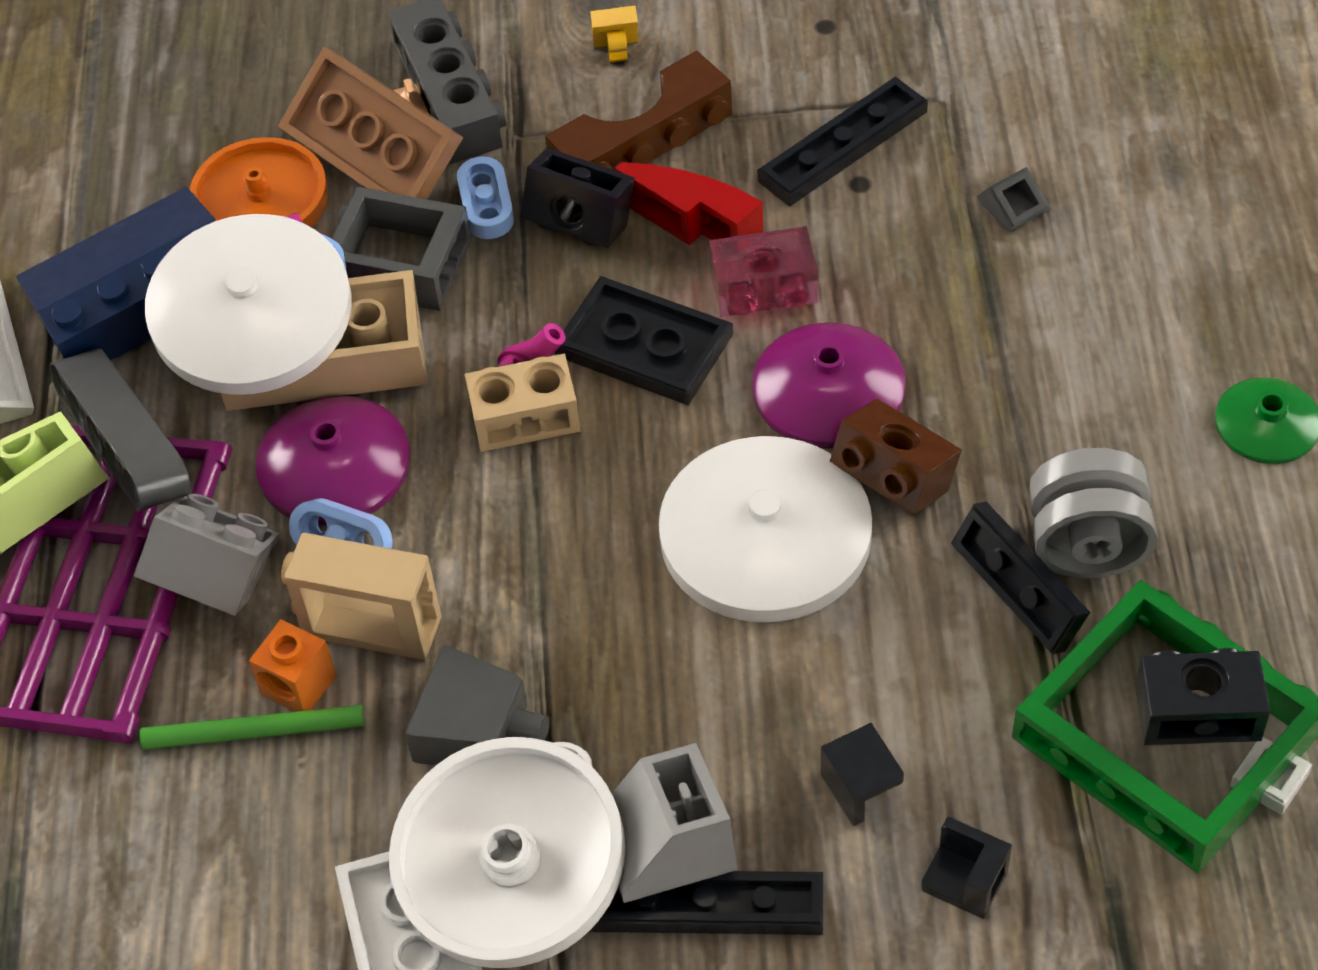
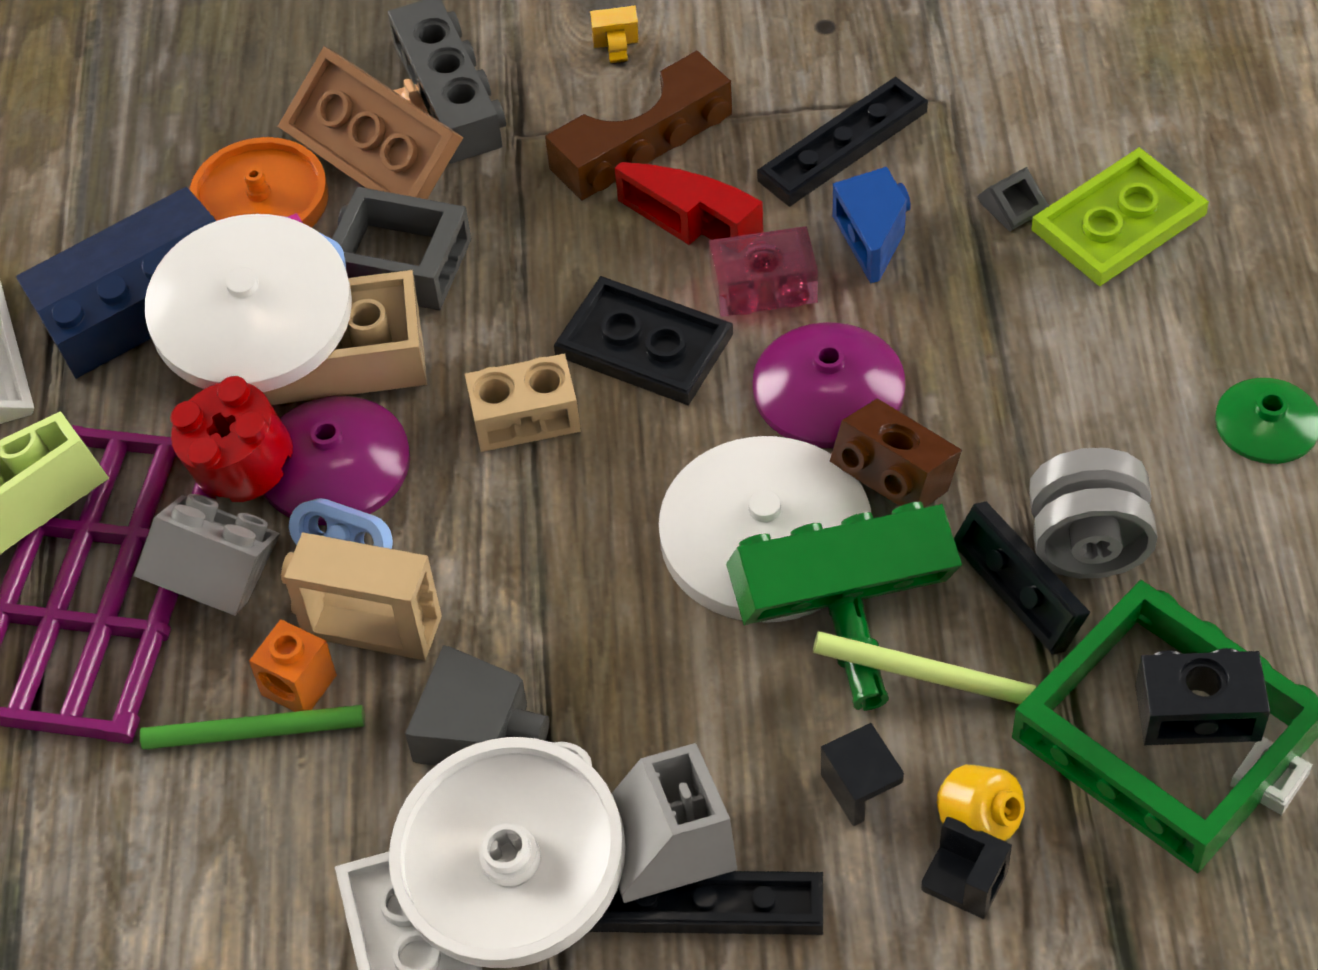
dark grey beam [50,348,191,511] -> none
light blue plate [457,157,514,239] -> none
dark pink arm [497,323,565,367] -> none
black brick [520,147,635,248] -> none
none -> red brick [170,376,293,502]
none -> green brick [726,502,962,625]
none -> yellowish green bar [813,631,1036,704]
none -> green pin [828,596,889,711]
none -> blue slope [832,167,911,284]
none -> yellow head [937,764,1025,841]
none -> lime plate [1031,147,1209,287]

